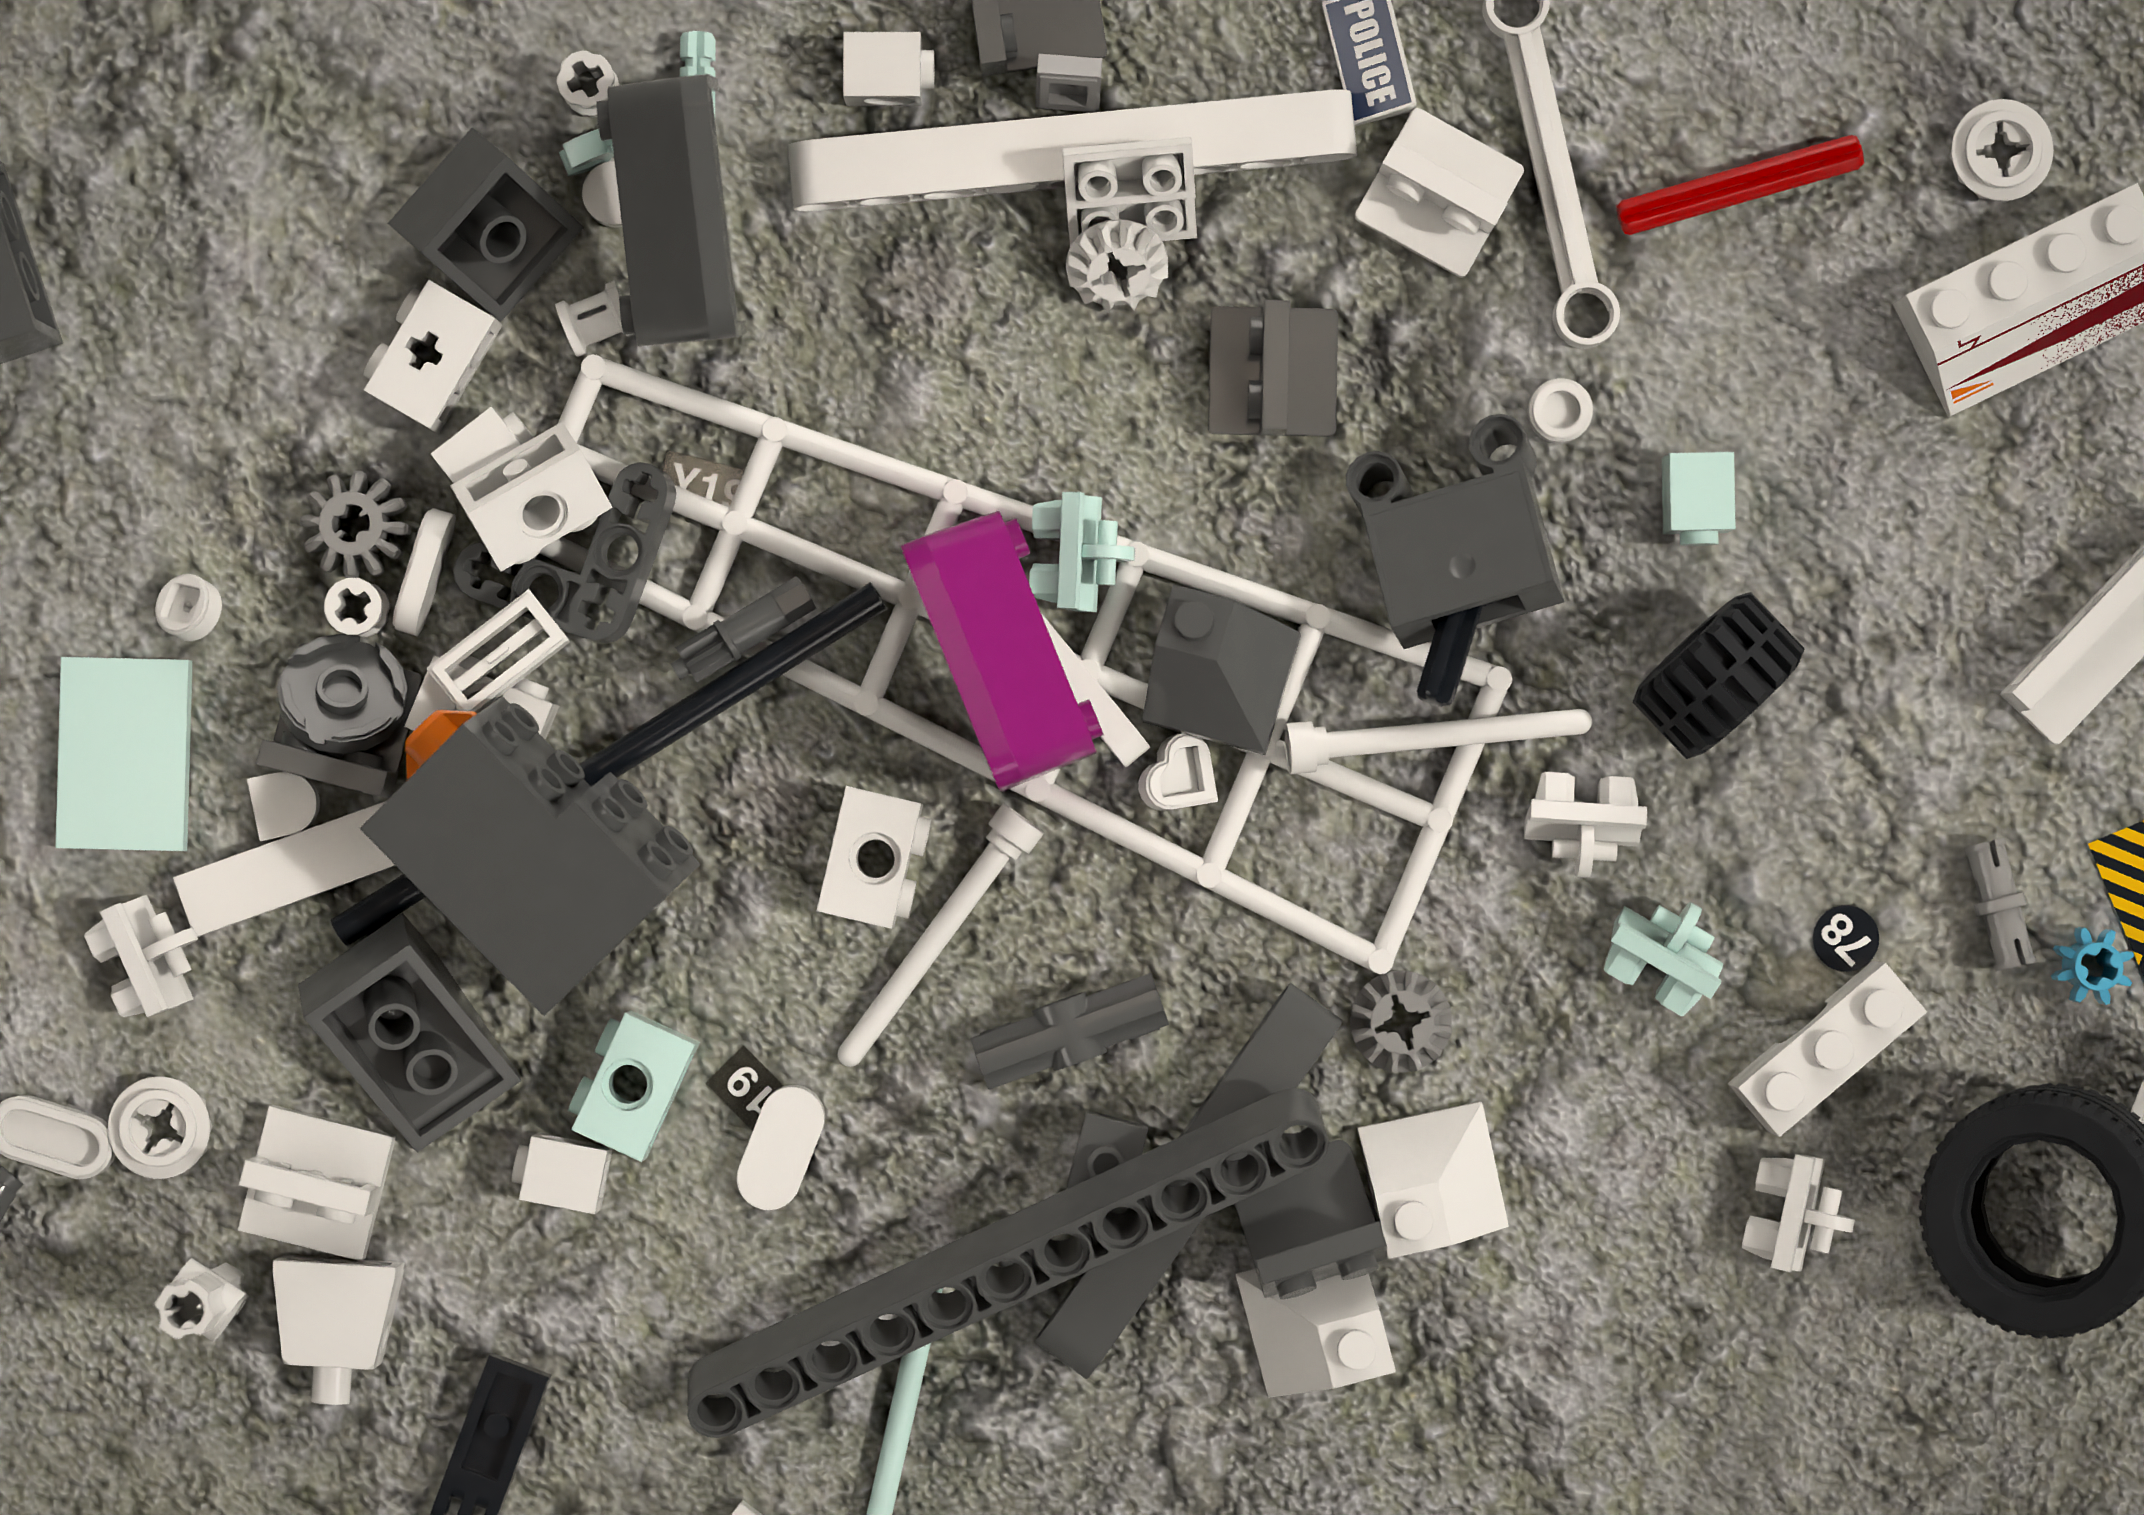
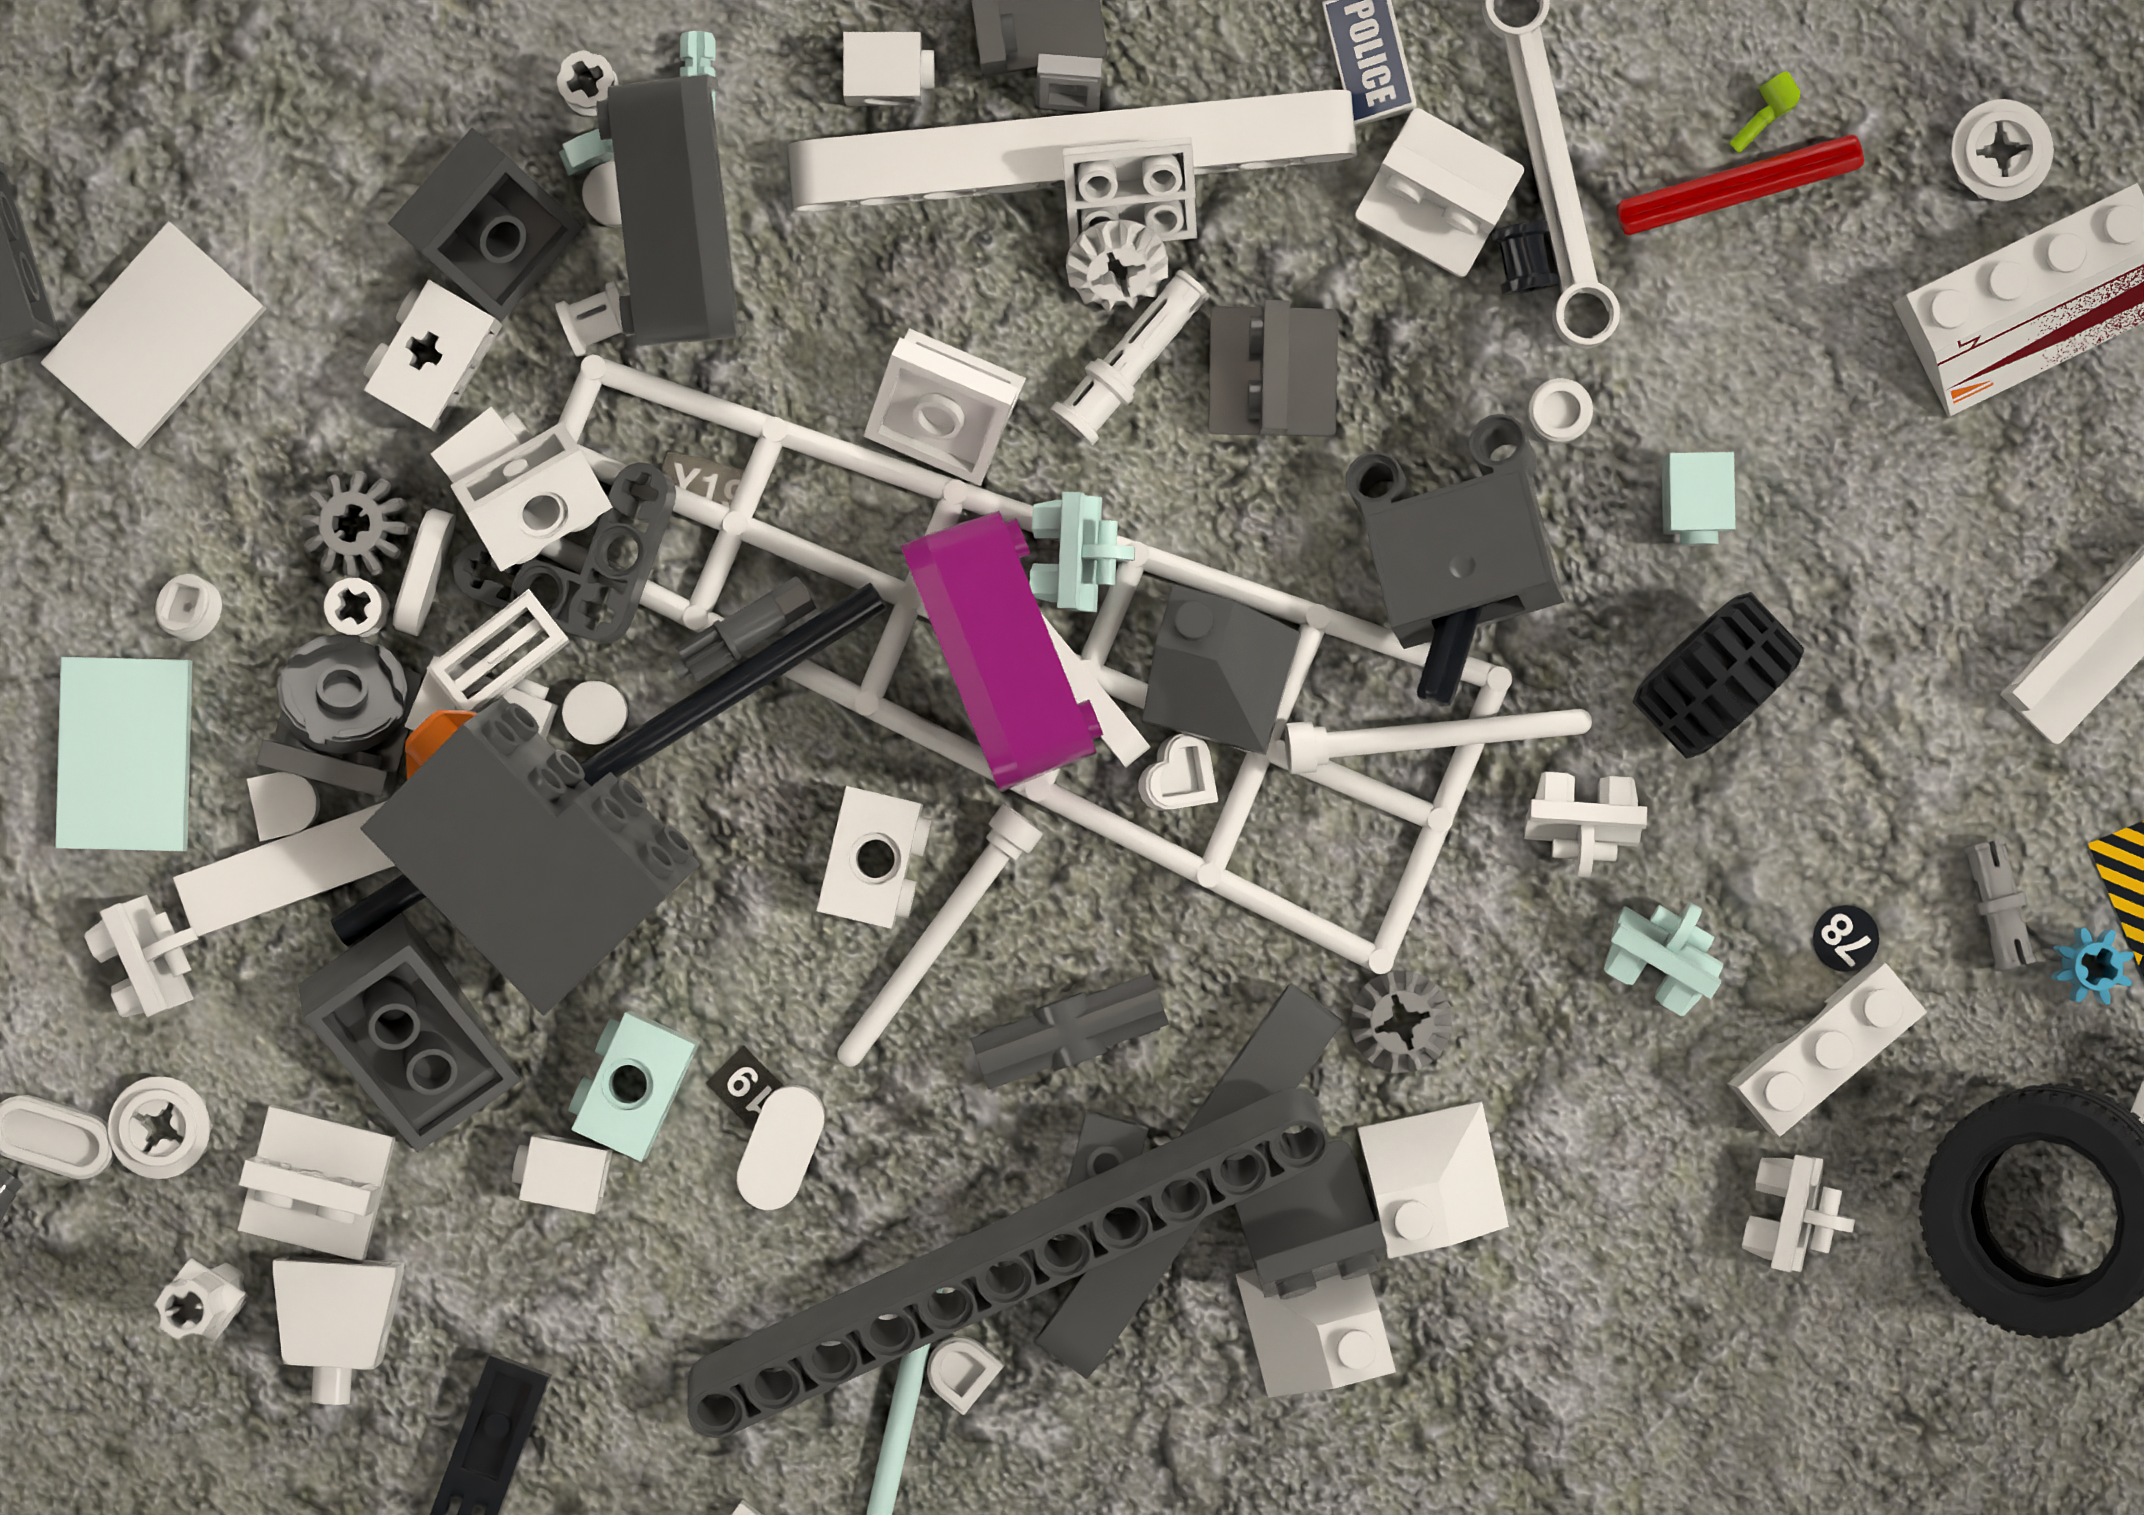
none -> white tile [41,221,267,450]
none -> white tile [562,681,628,745]
none -> white bracket [864,328,1026,486]
none -> white tile [927,1336,1004,1415]
none -> white pin [1050,270,1210,447]
none -> black bush [1491,220,1558,295]
none -> lime hand [1729,71,1800,154]

